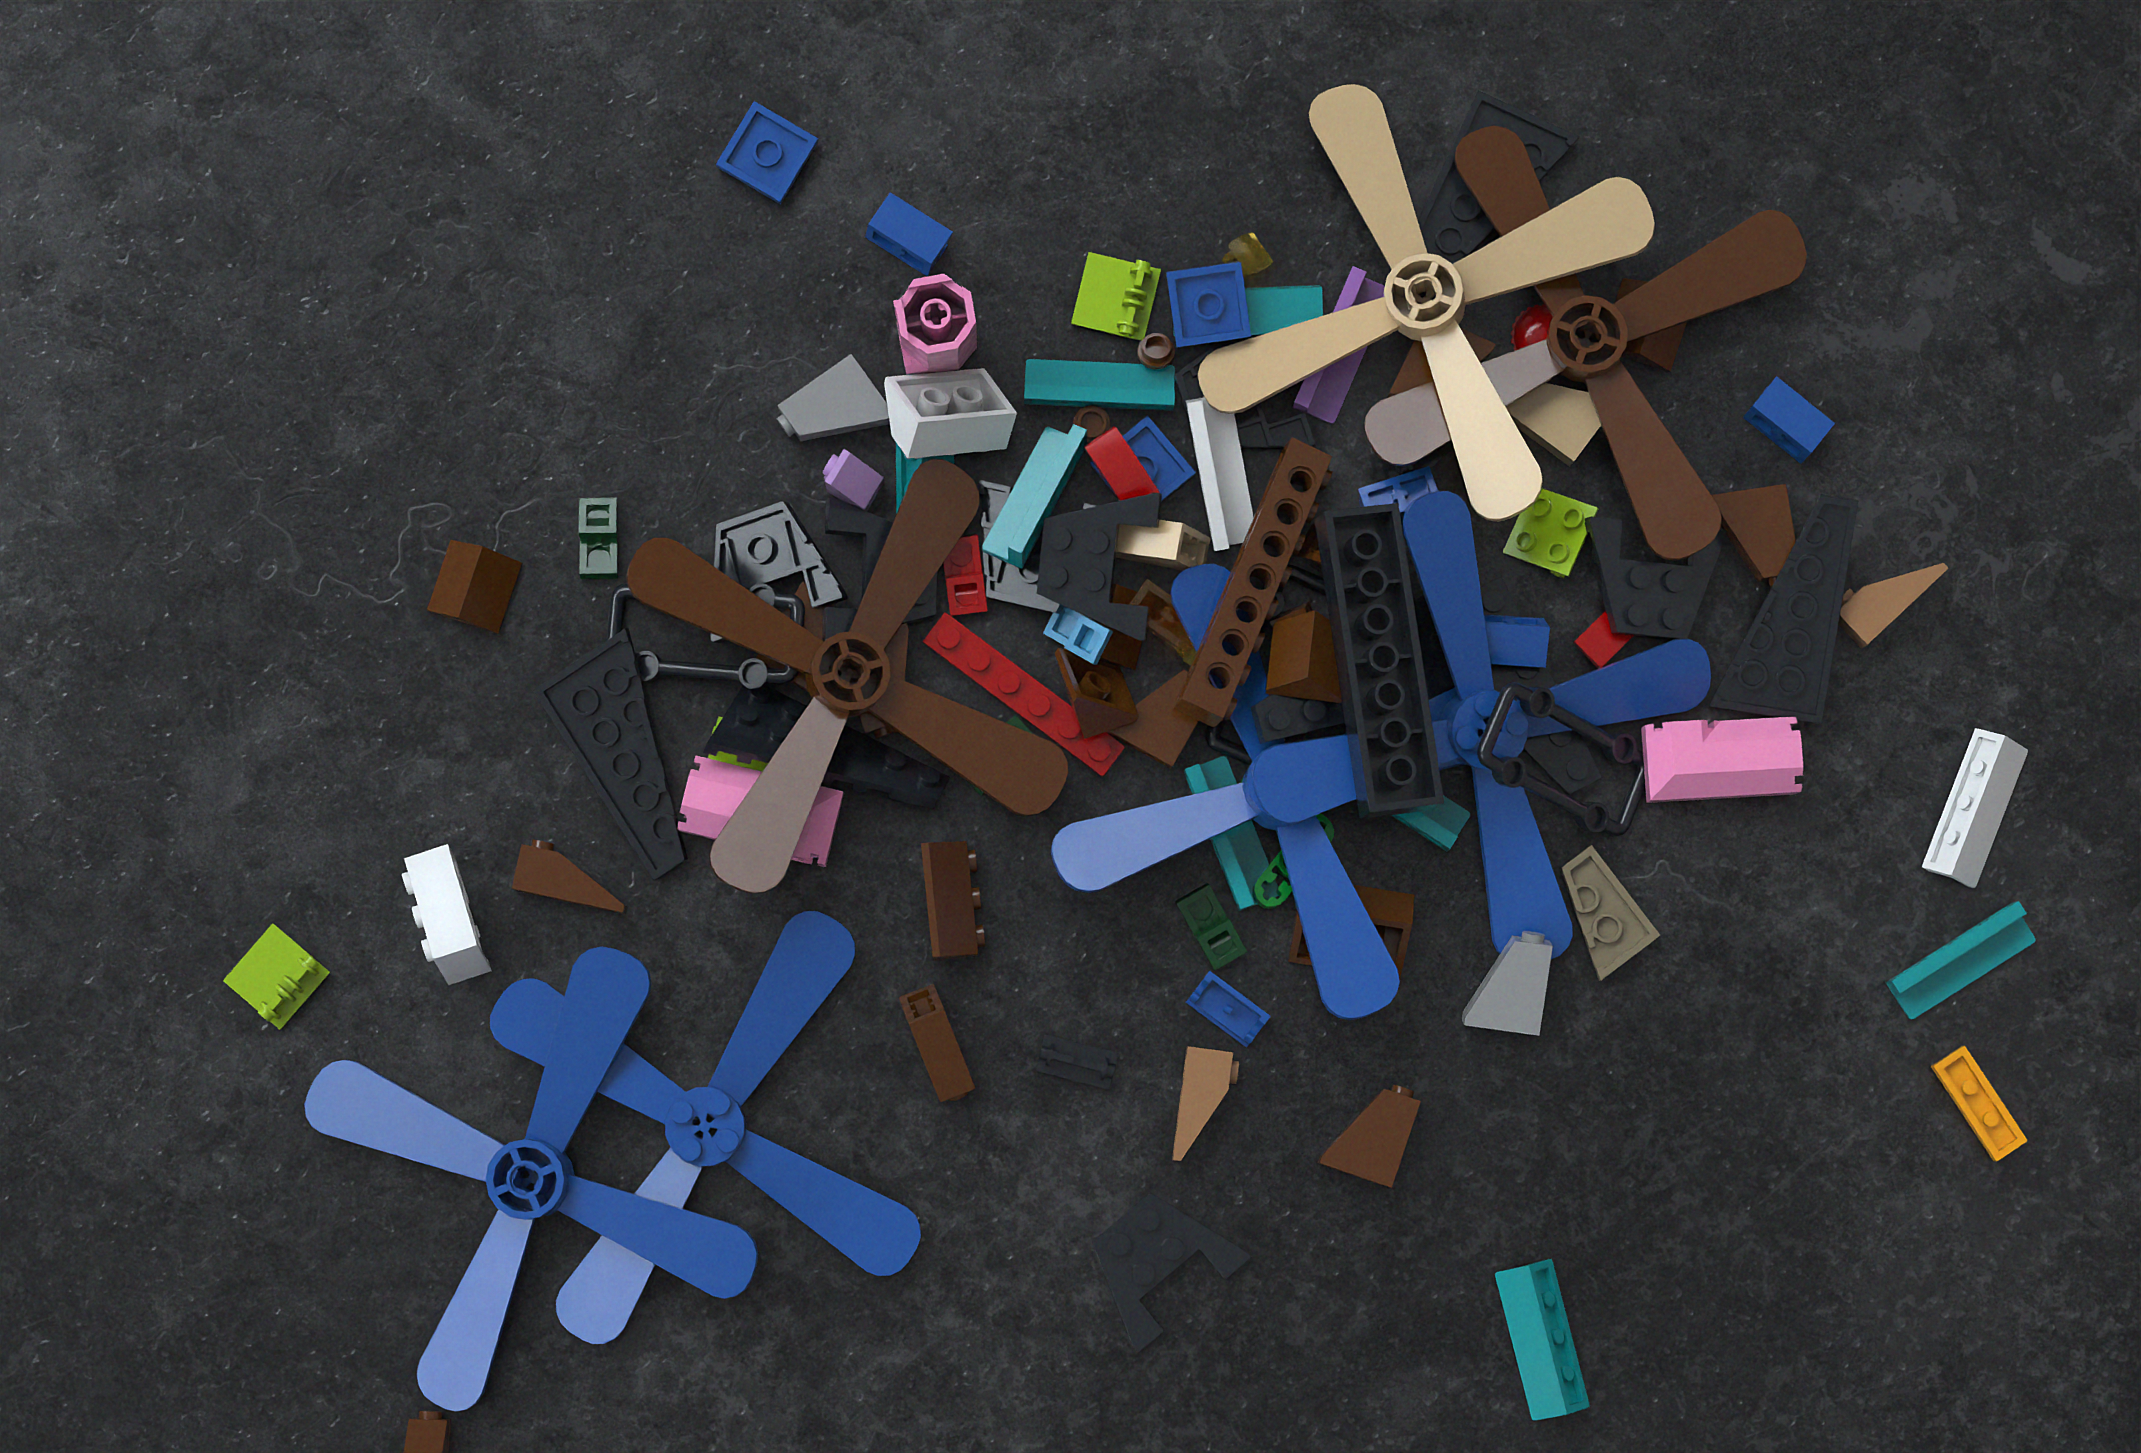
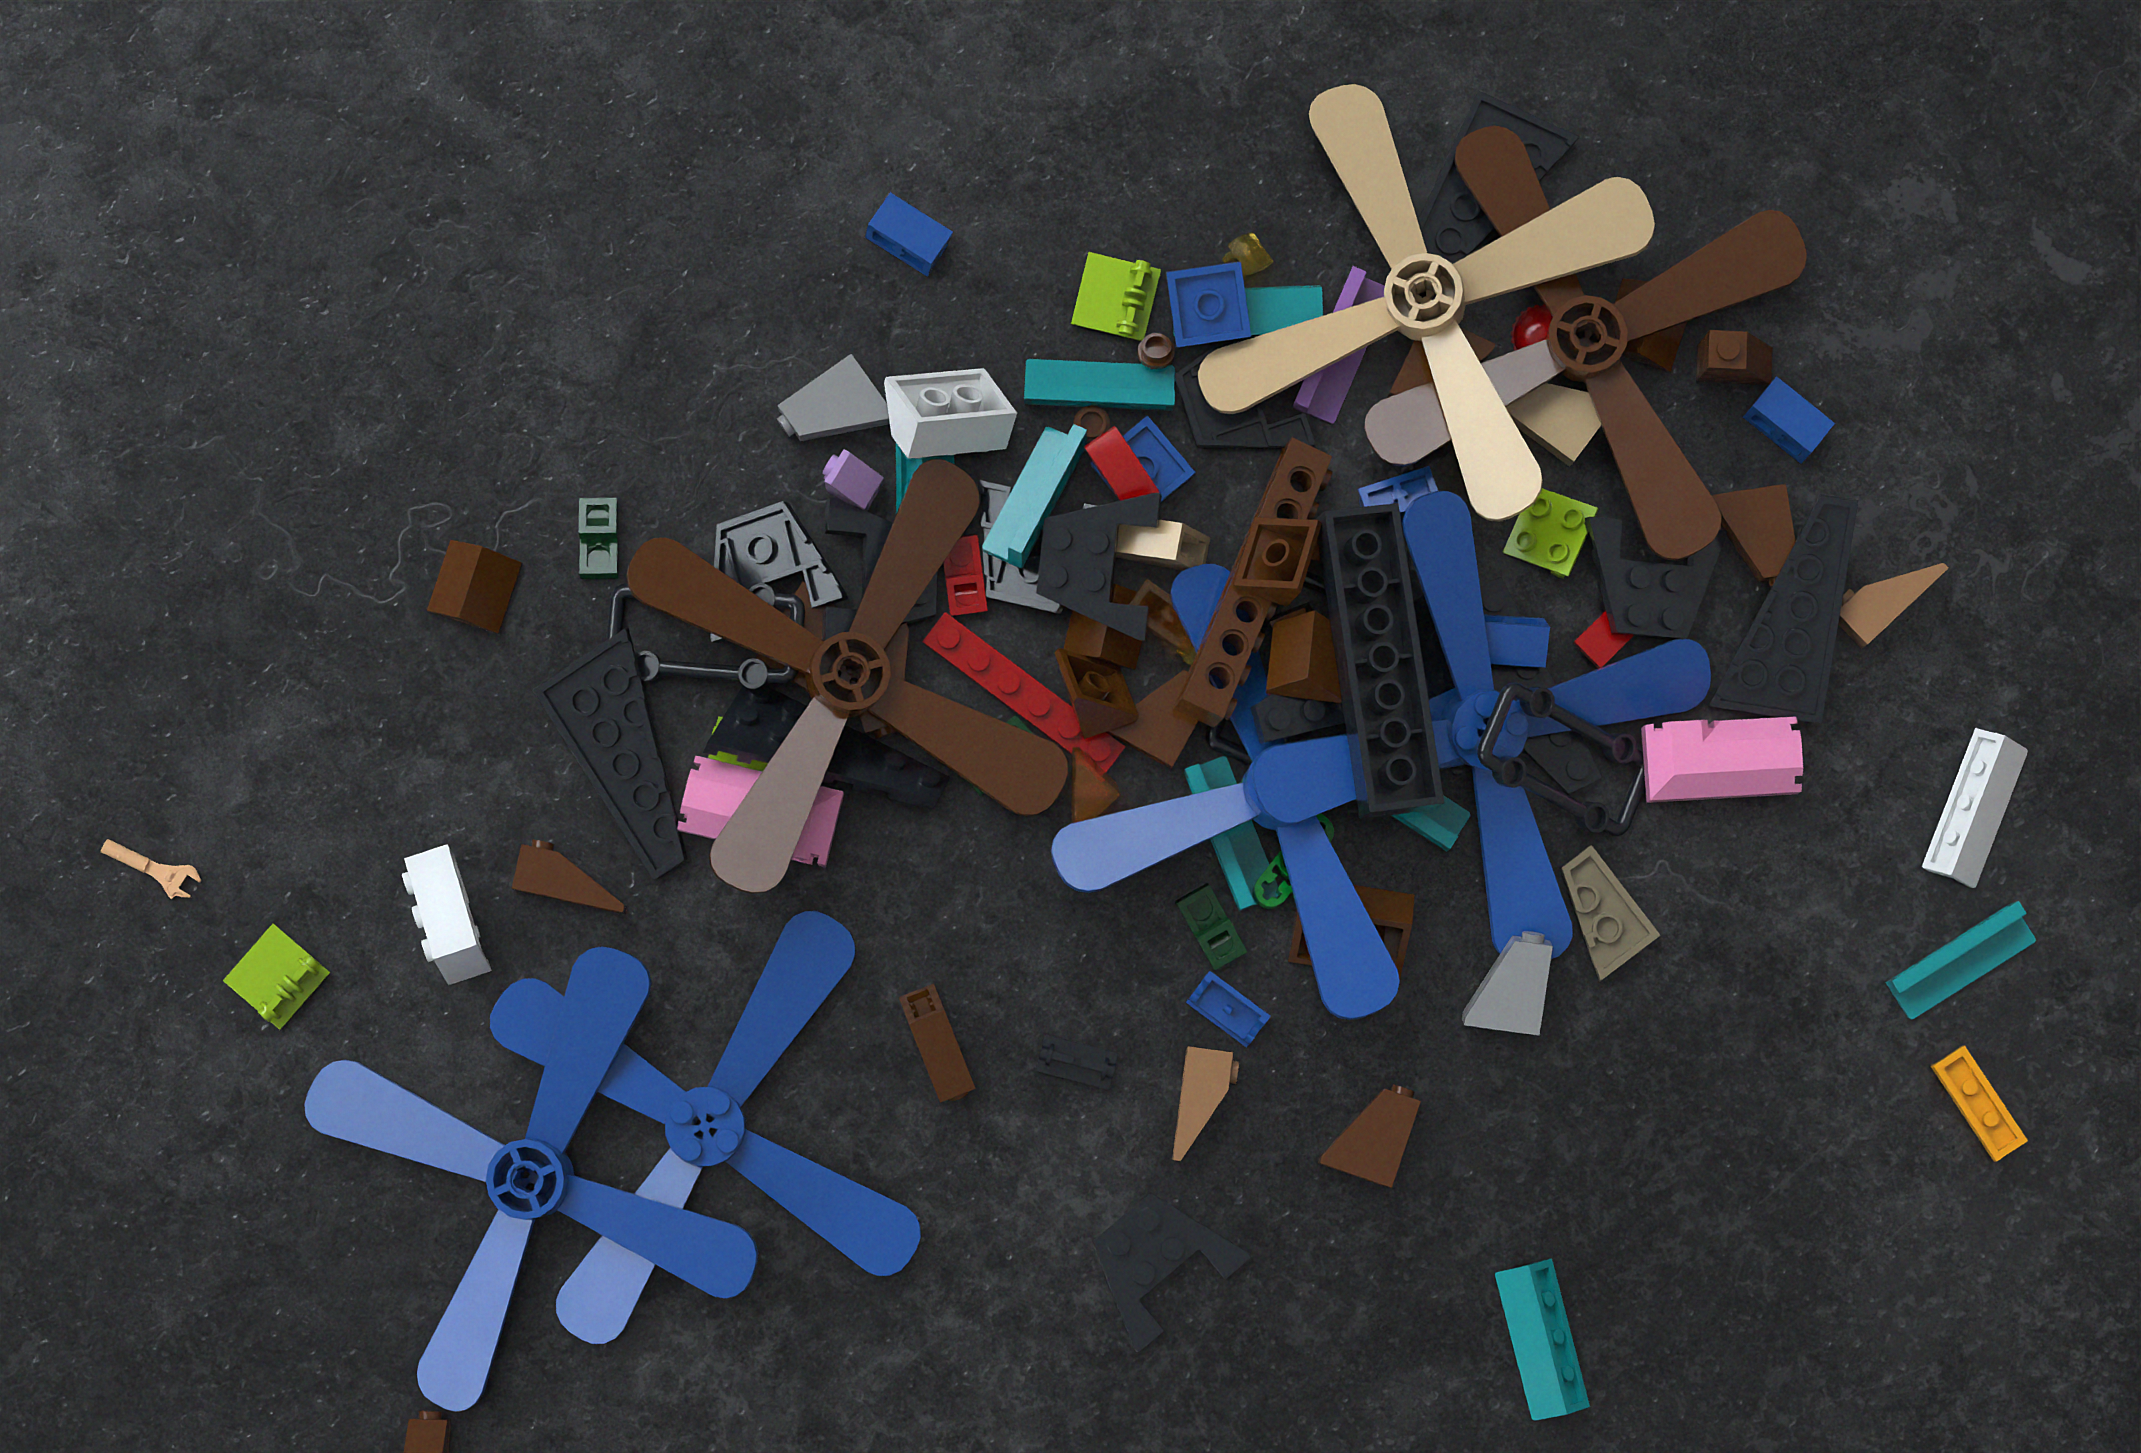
blue plate [716,101,819,204] -> none
bright pink brick [893,274,977,375] -> none
reddish brown slope [921,841,985,961] -> none
dark azure slope [1043,607,1113,665] -> none
white panel [1186,397,1253,551] -> none
none -> light nougat piece [101,839,201,899]
none -> clear orange slope [1071,747,1121,823]
none -> reddish brown slope [1234,517,1322,607]
none -> reddish brown slope [1696,330,1773,385]

